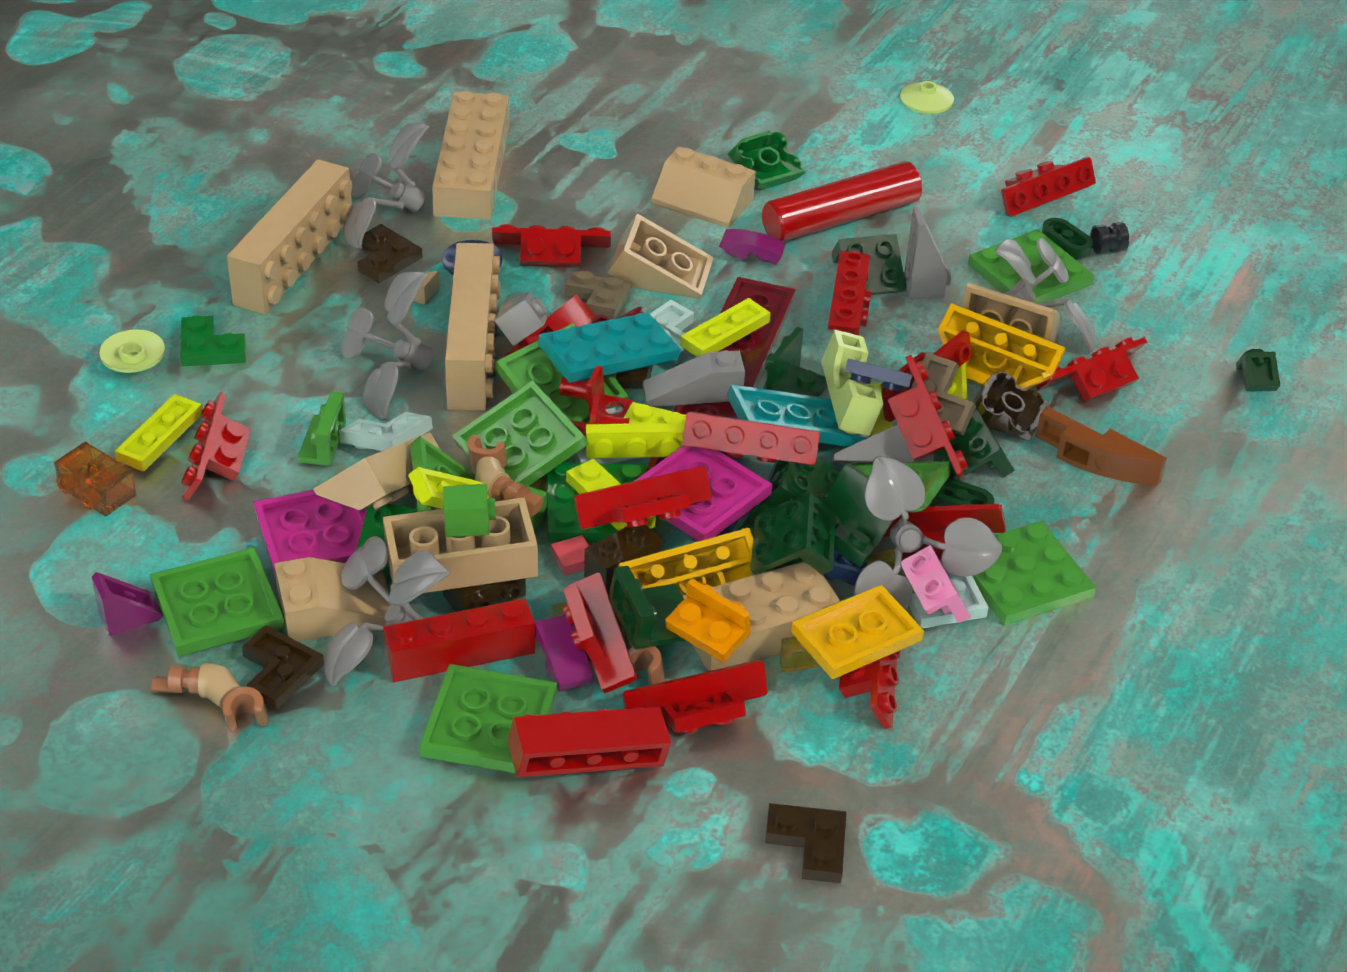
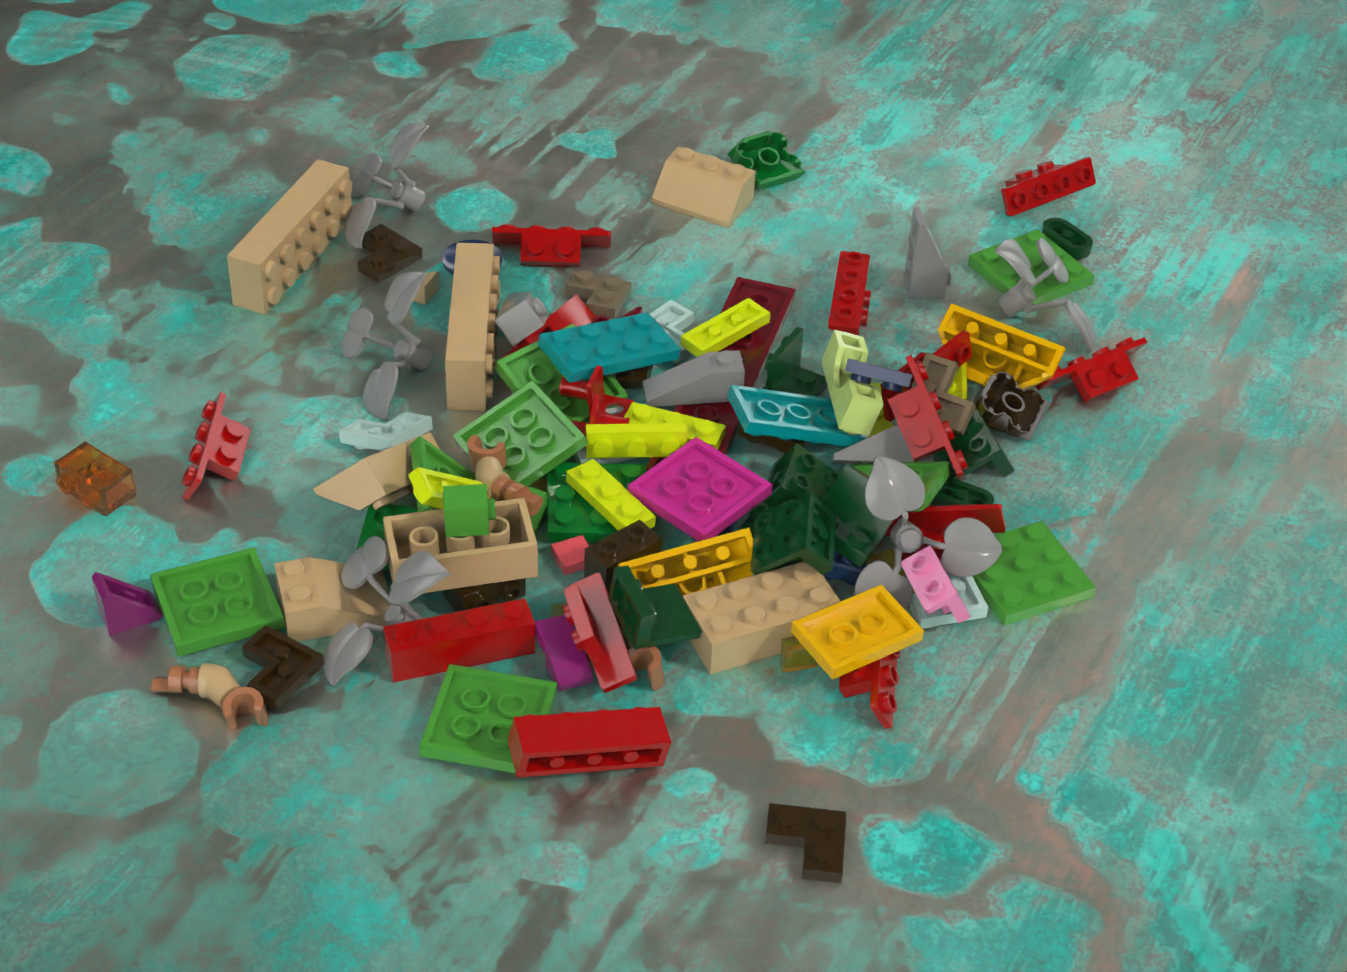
yellowish green dish [99,329,165,373] -> none
neon yellow plate [115,394,202,472] -> none
green plate [180,315,246,367] -> none
dark pink plate [253,490,366,579] -> none
bright green bracket [298,392,346,466] -> none
tan brick [432,91,510,220] -> none
red bracket [574,466,712,529] -> none
tan slope [607,214,714,299] -> none
red bracket [622,659,768,734] -> none
light orange bracket [665,579,751,663] -> none
bracket [682,412,820,465] -> none
magenta slope [719,229,786,265] -> none
red cylinder [762,161,923,242] -> none
dark green bracket [832,234,906,295] -> none
yellowish green dish [900,81,954,114] -> none
tan slope [963,283,1062,343] -> none
dark orange slope [1036,406,1167,485] -> none
black wheel [1090,222,1129,254] -> none
dark green bracket [1236,349,1280,391] -> none

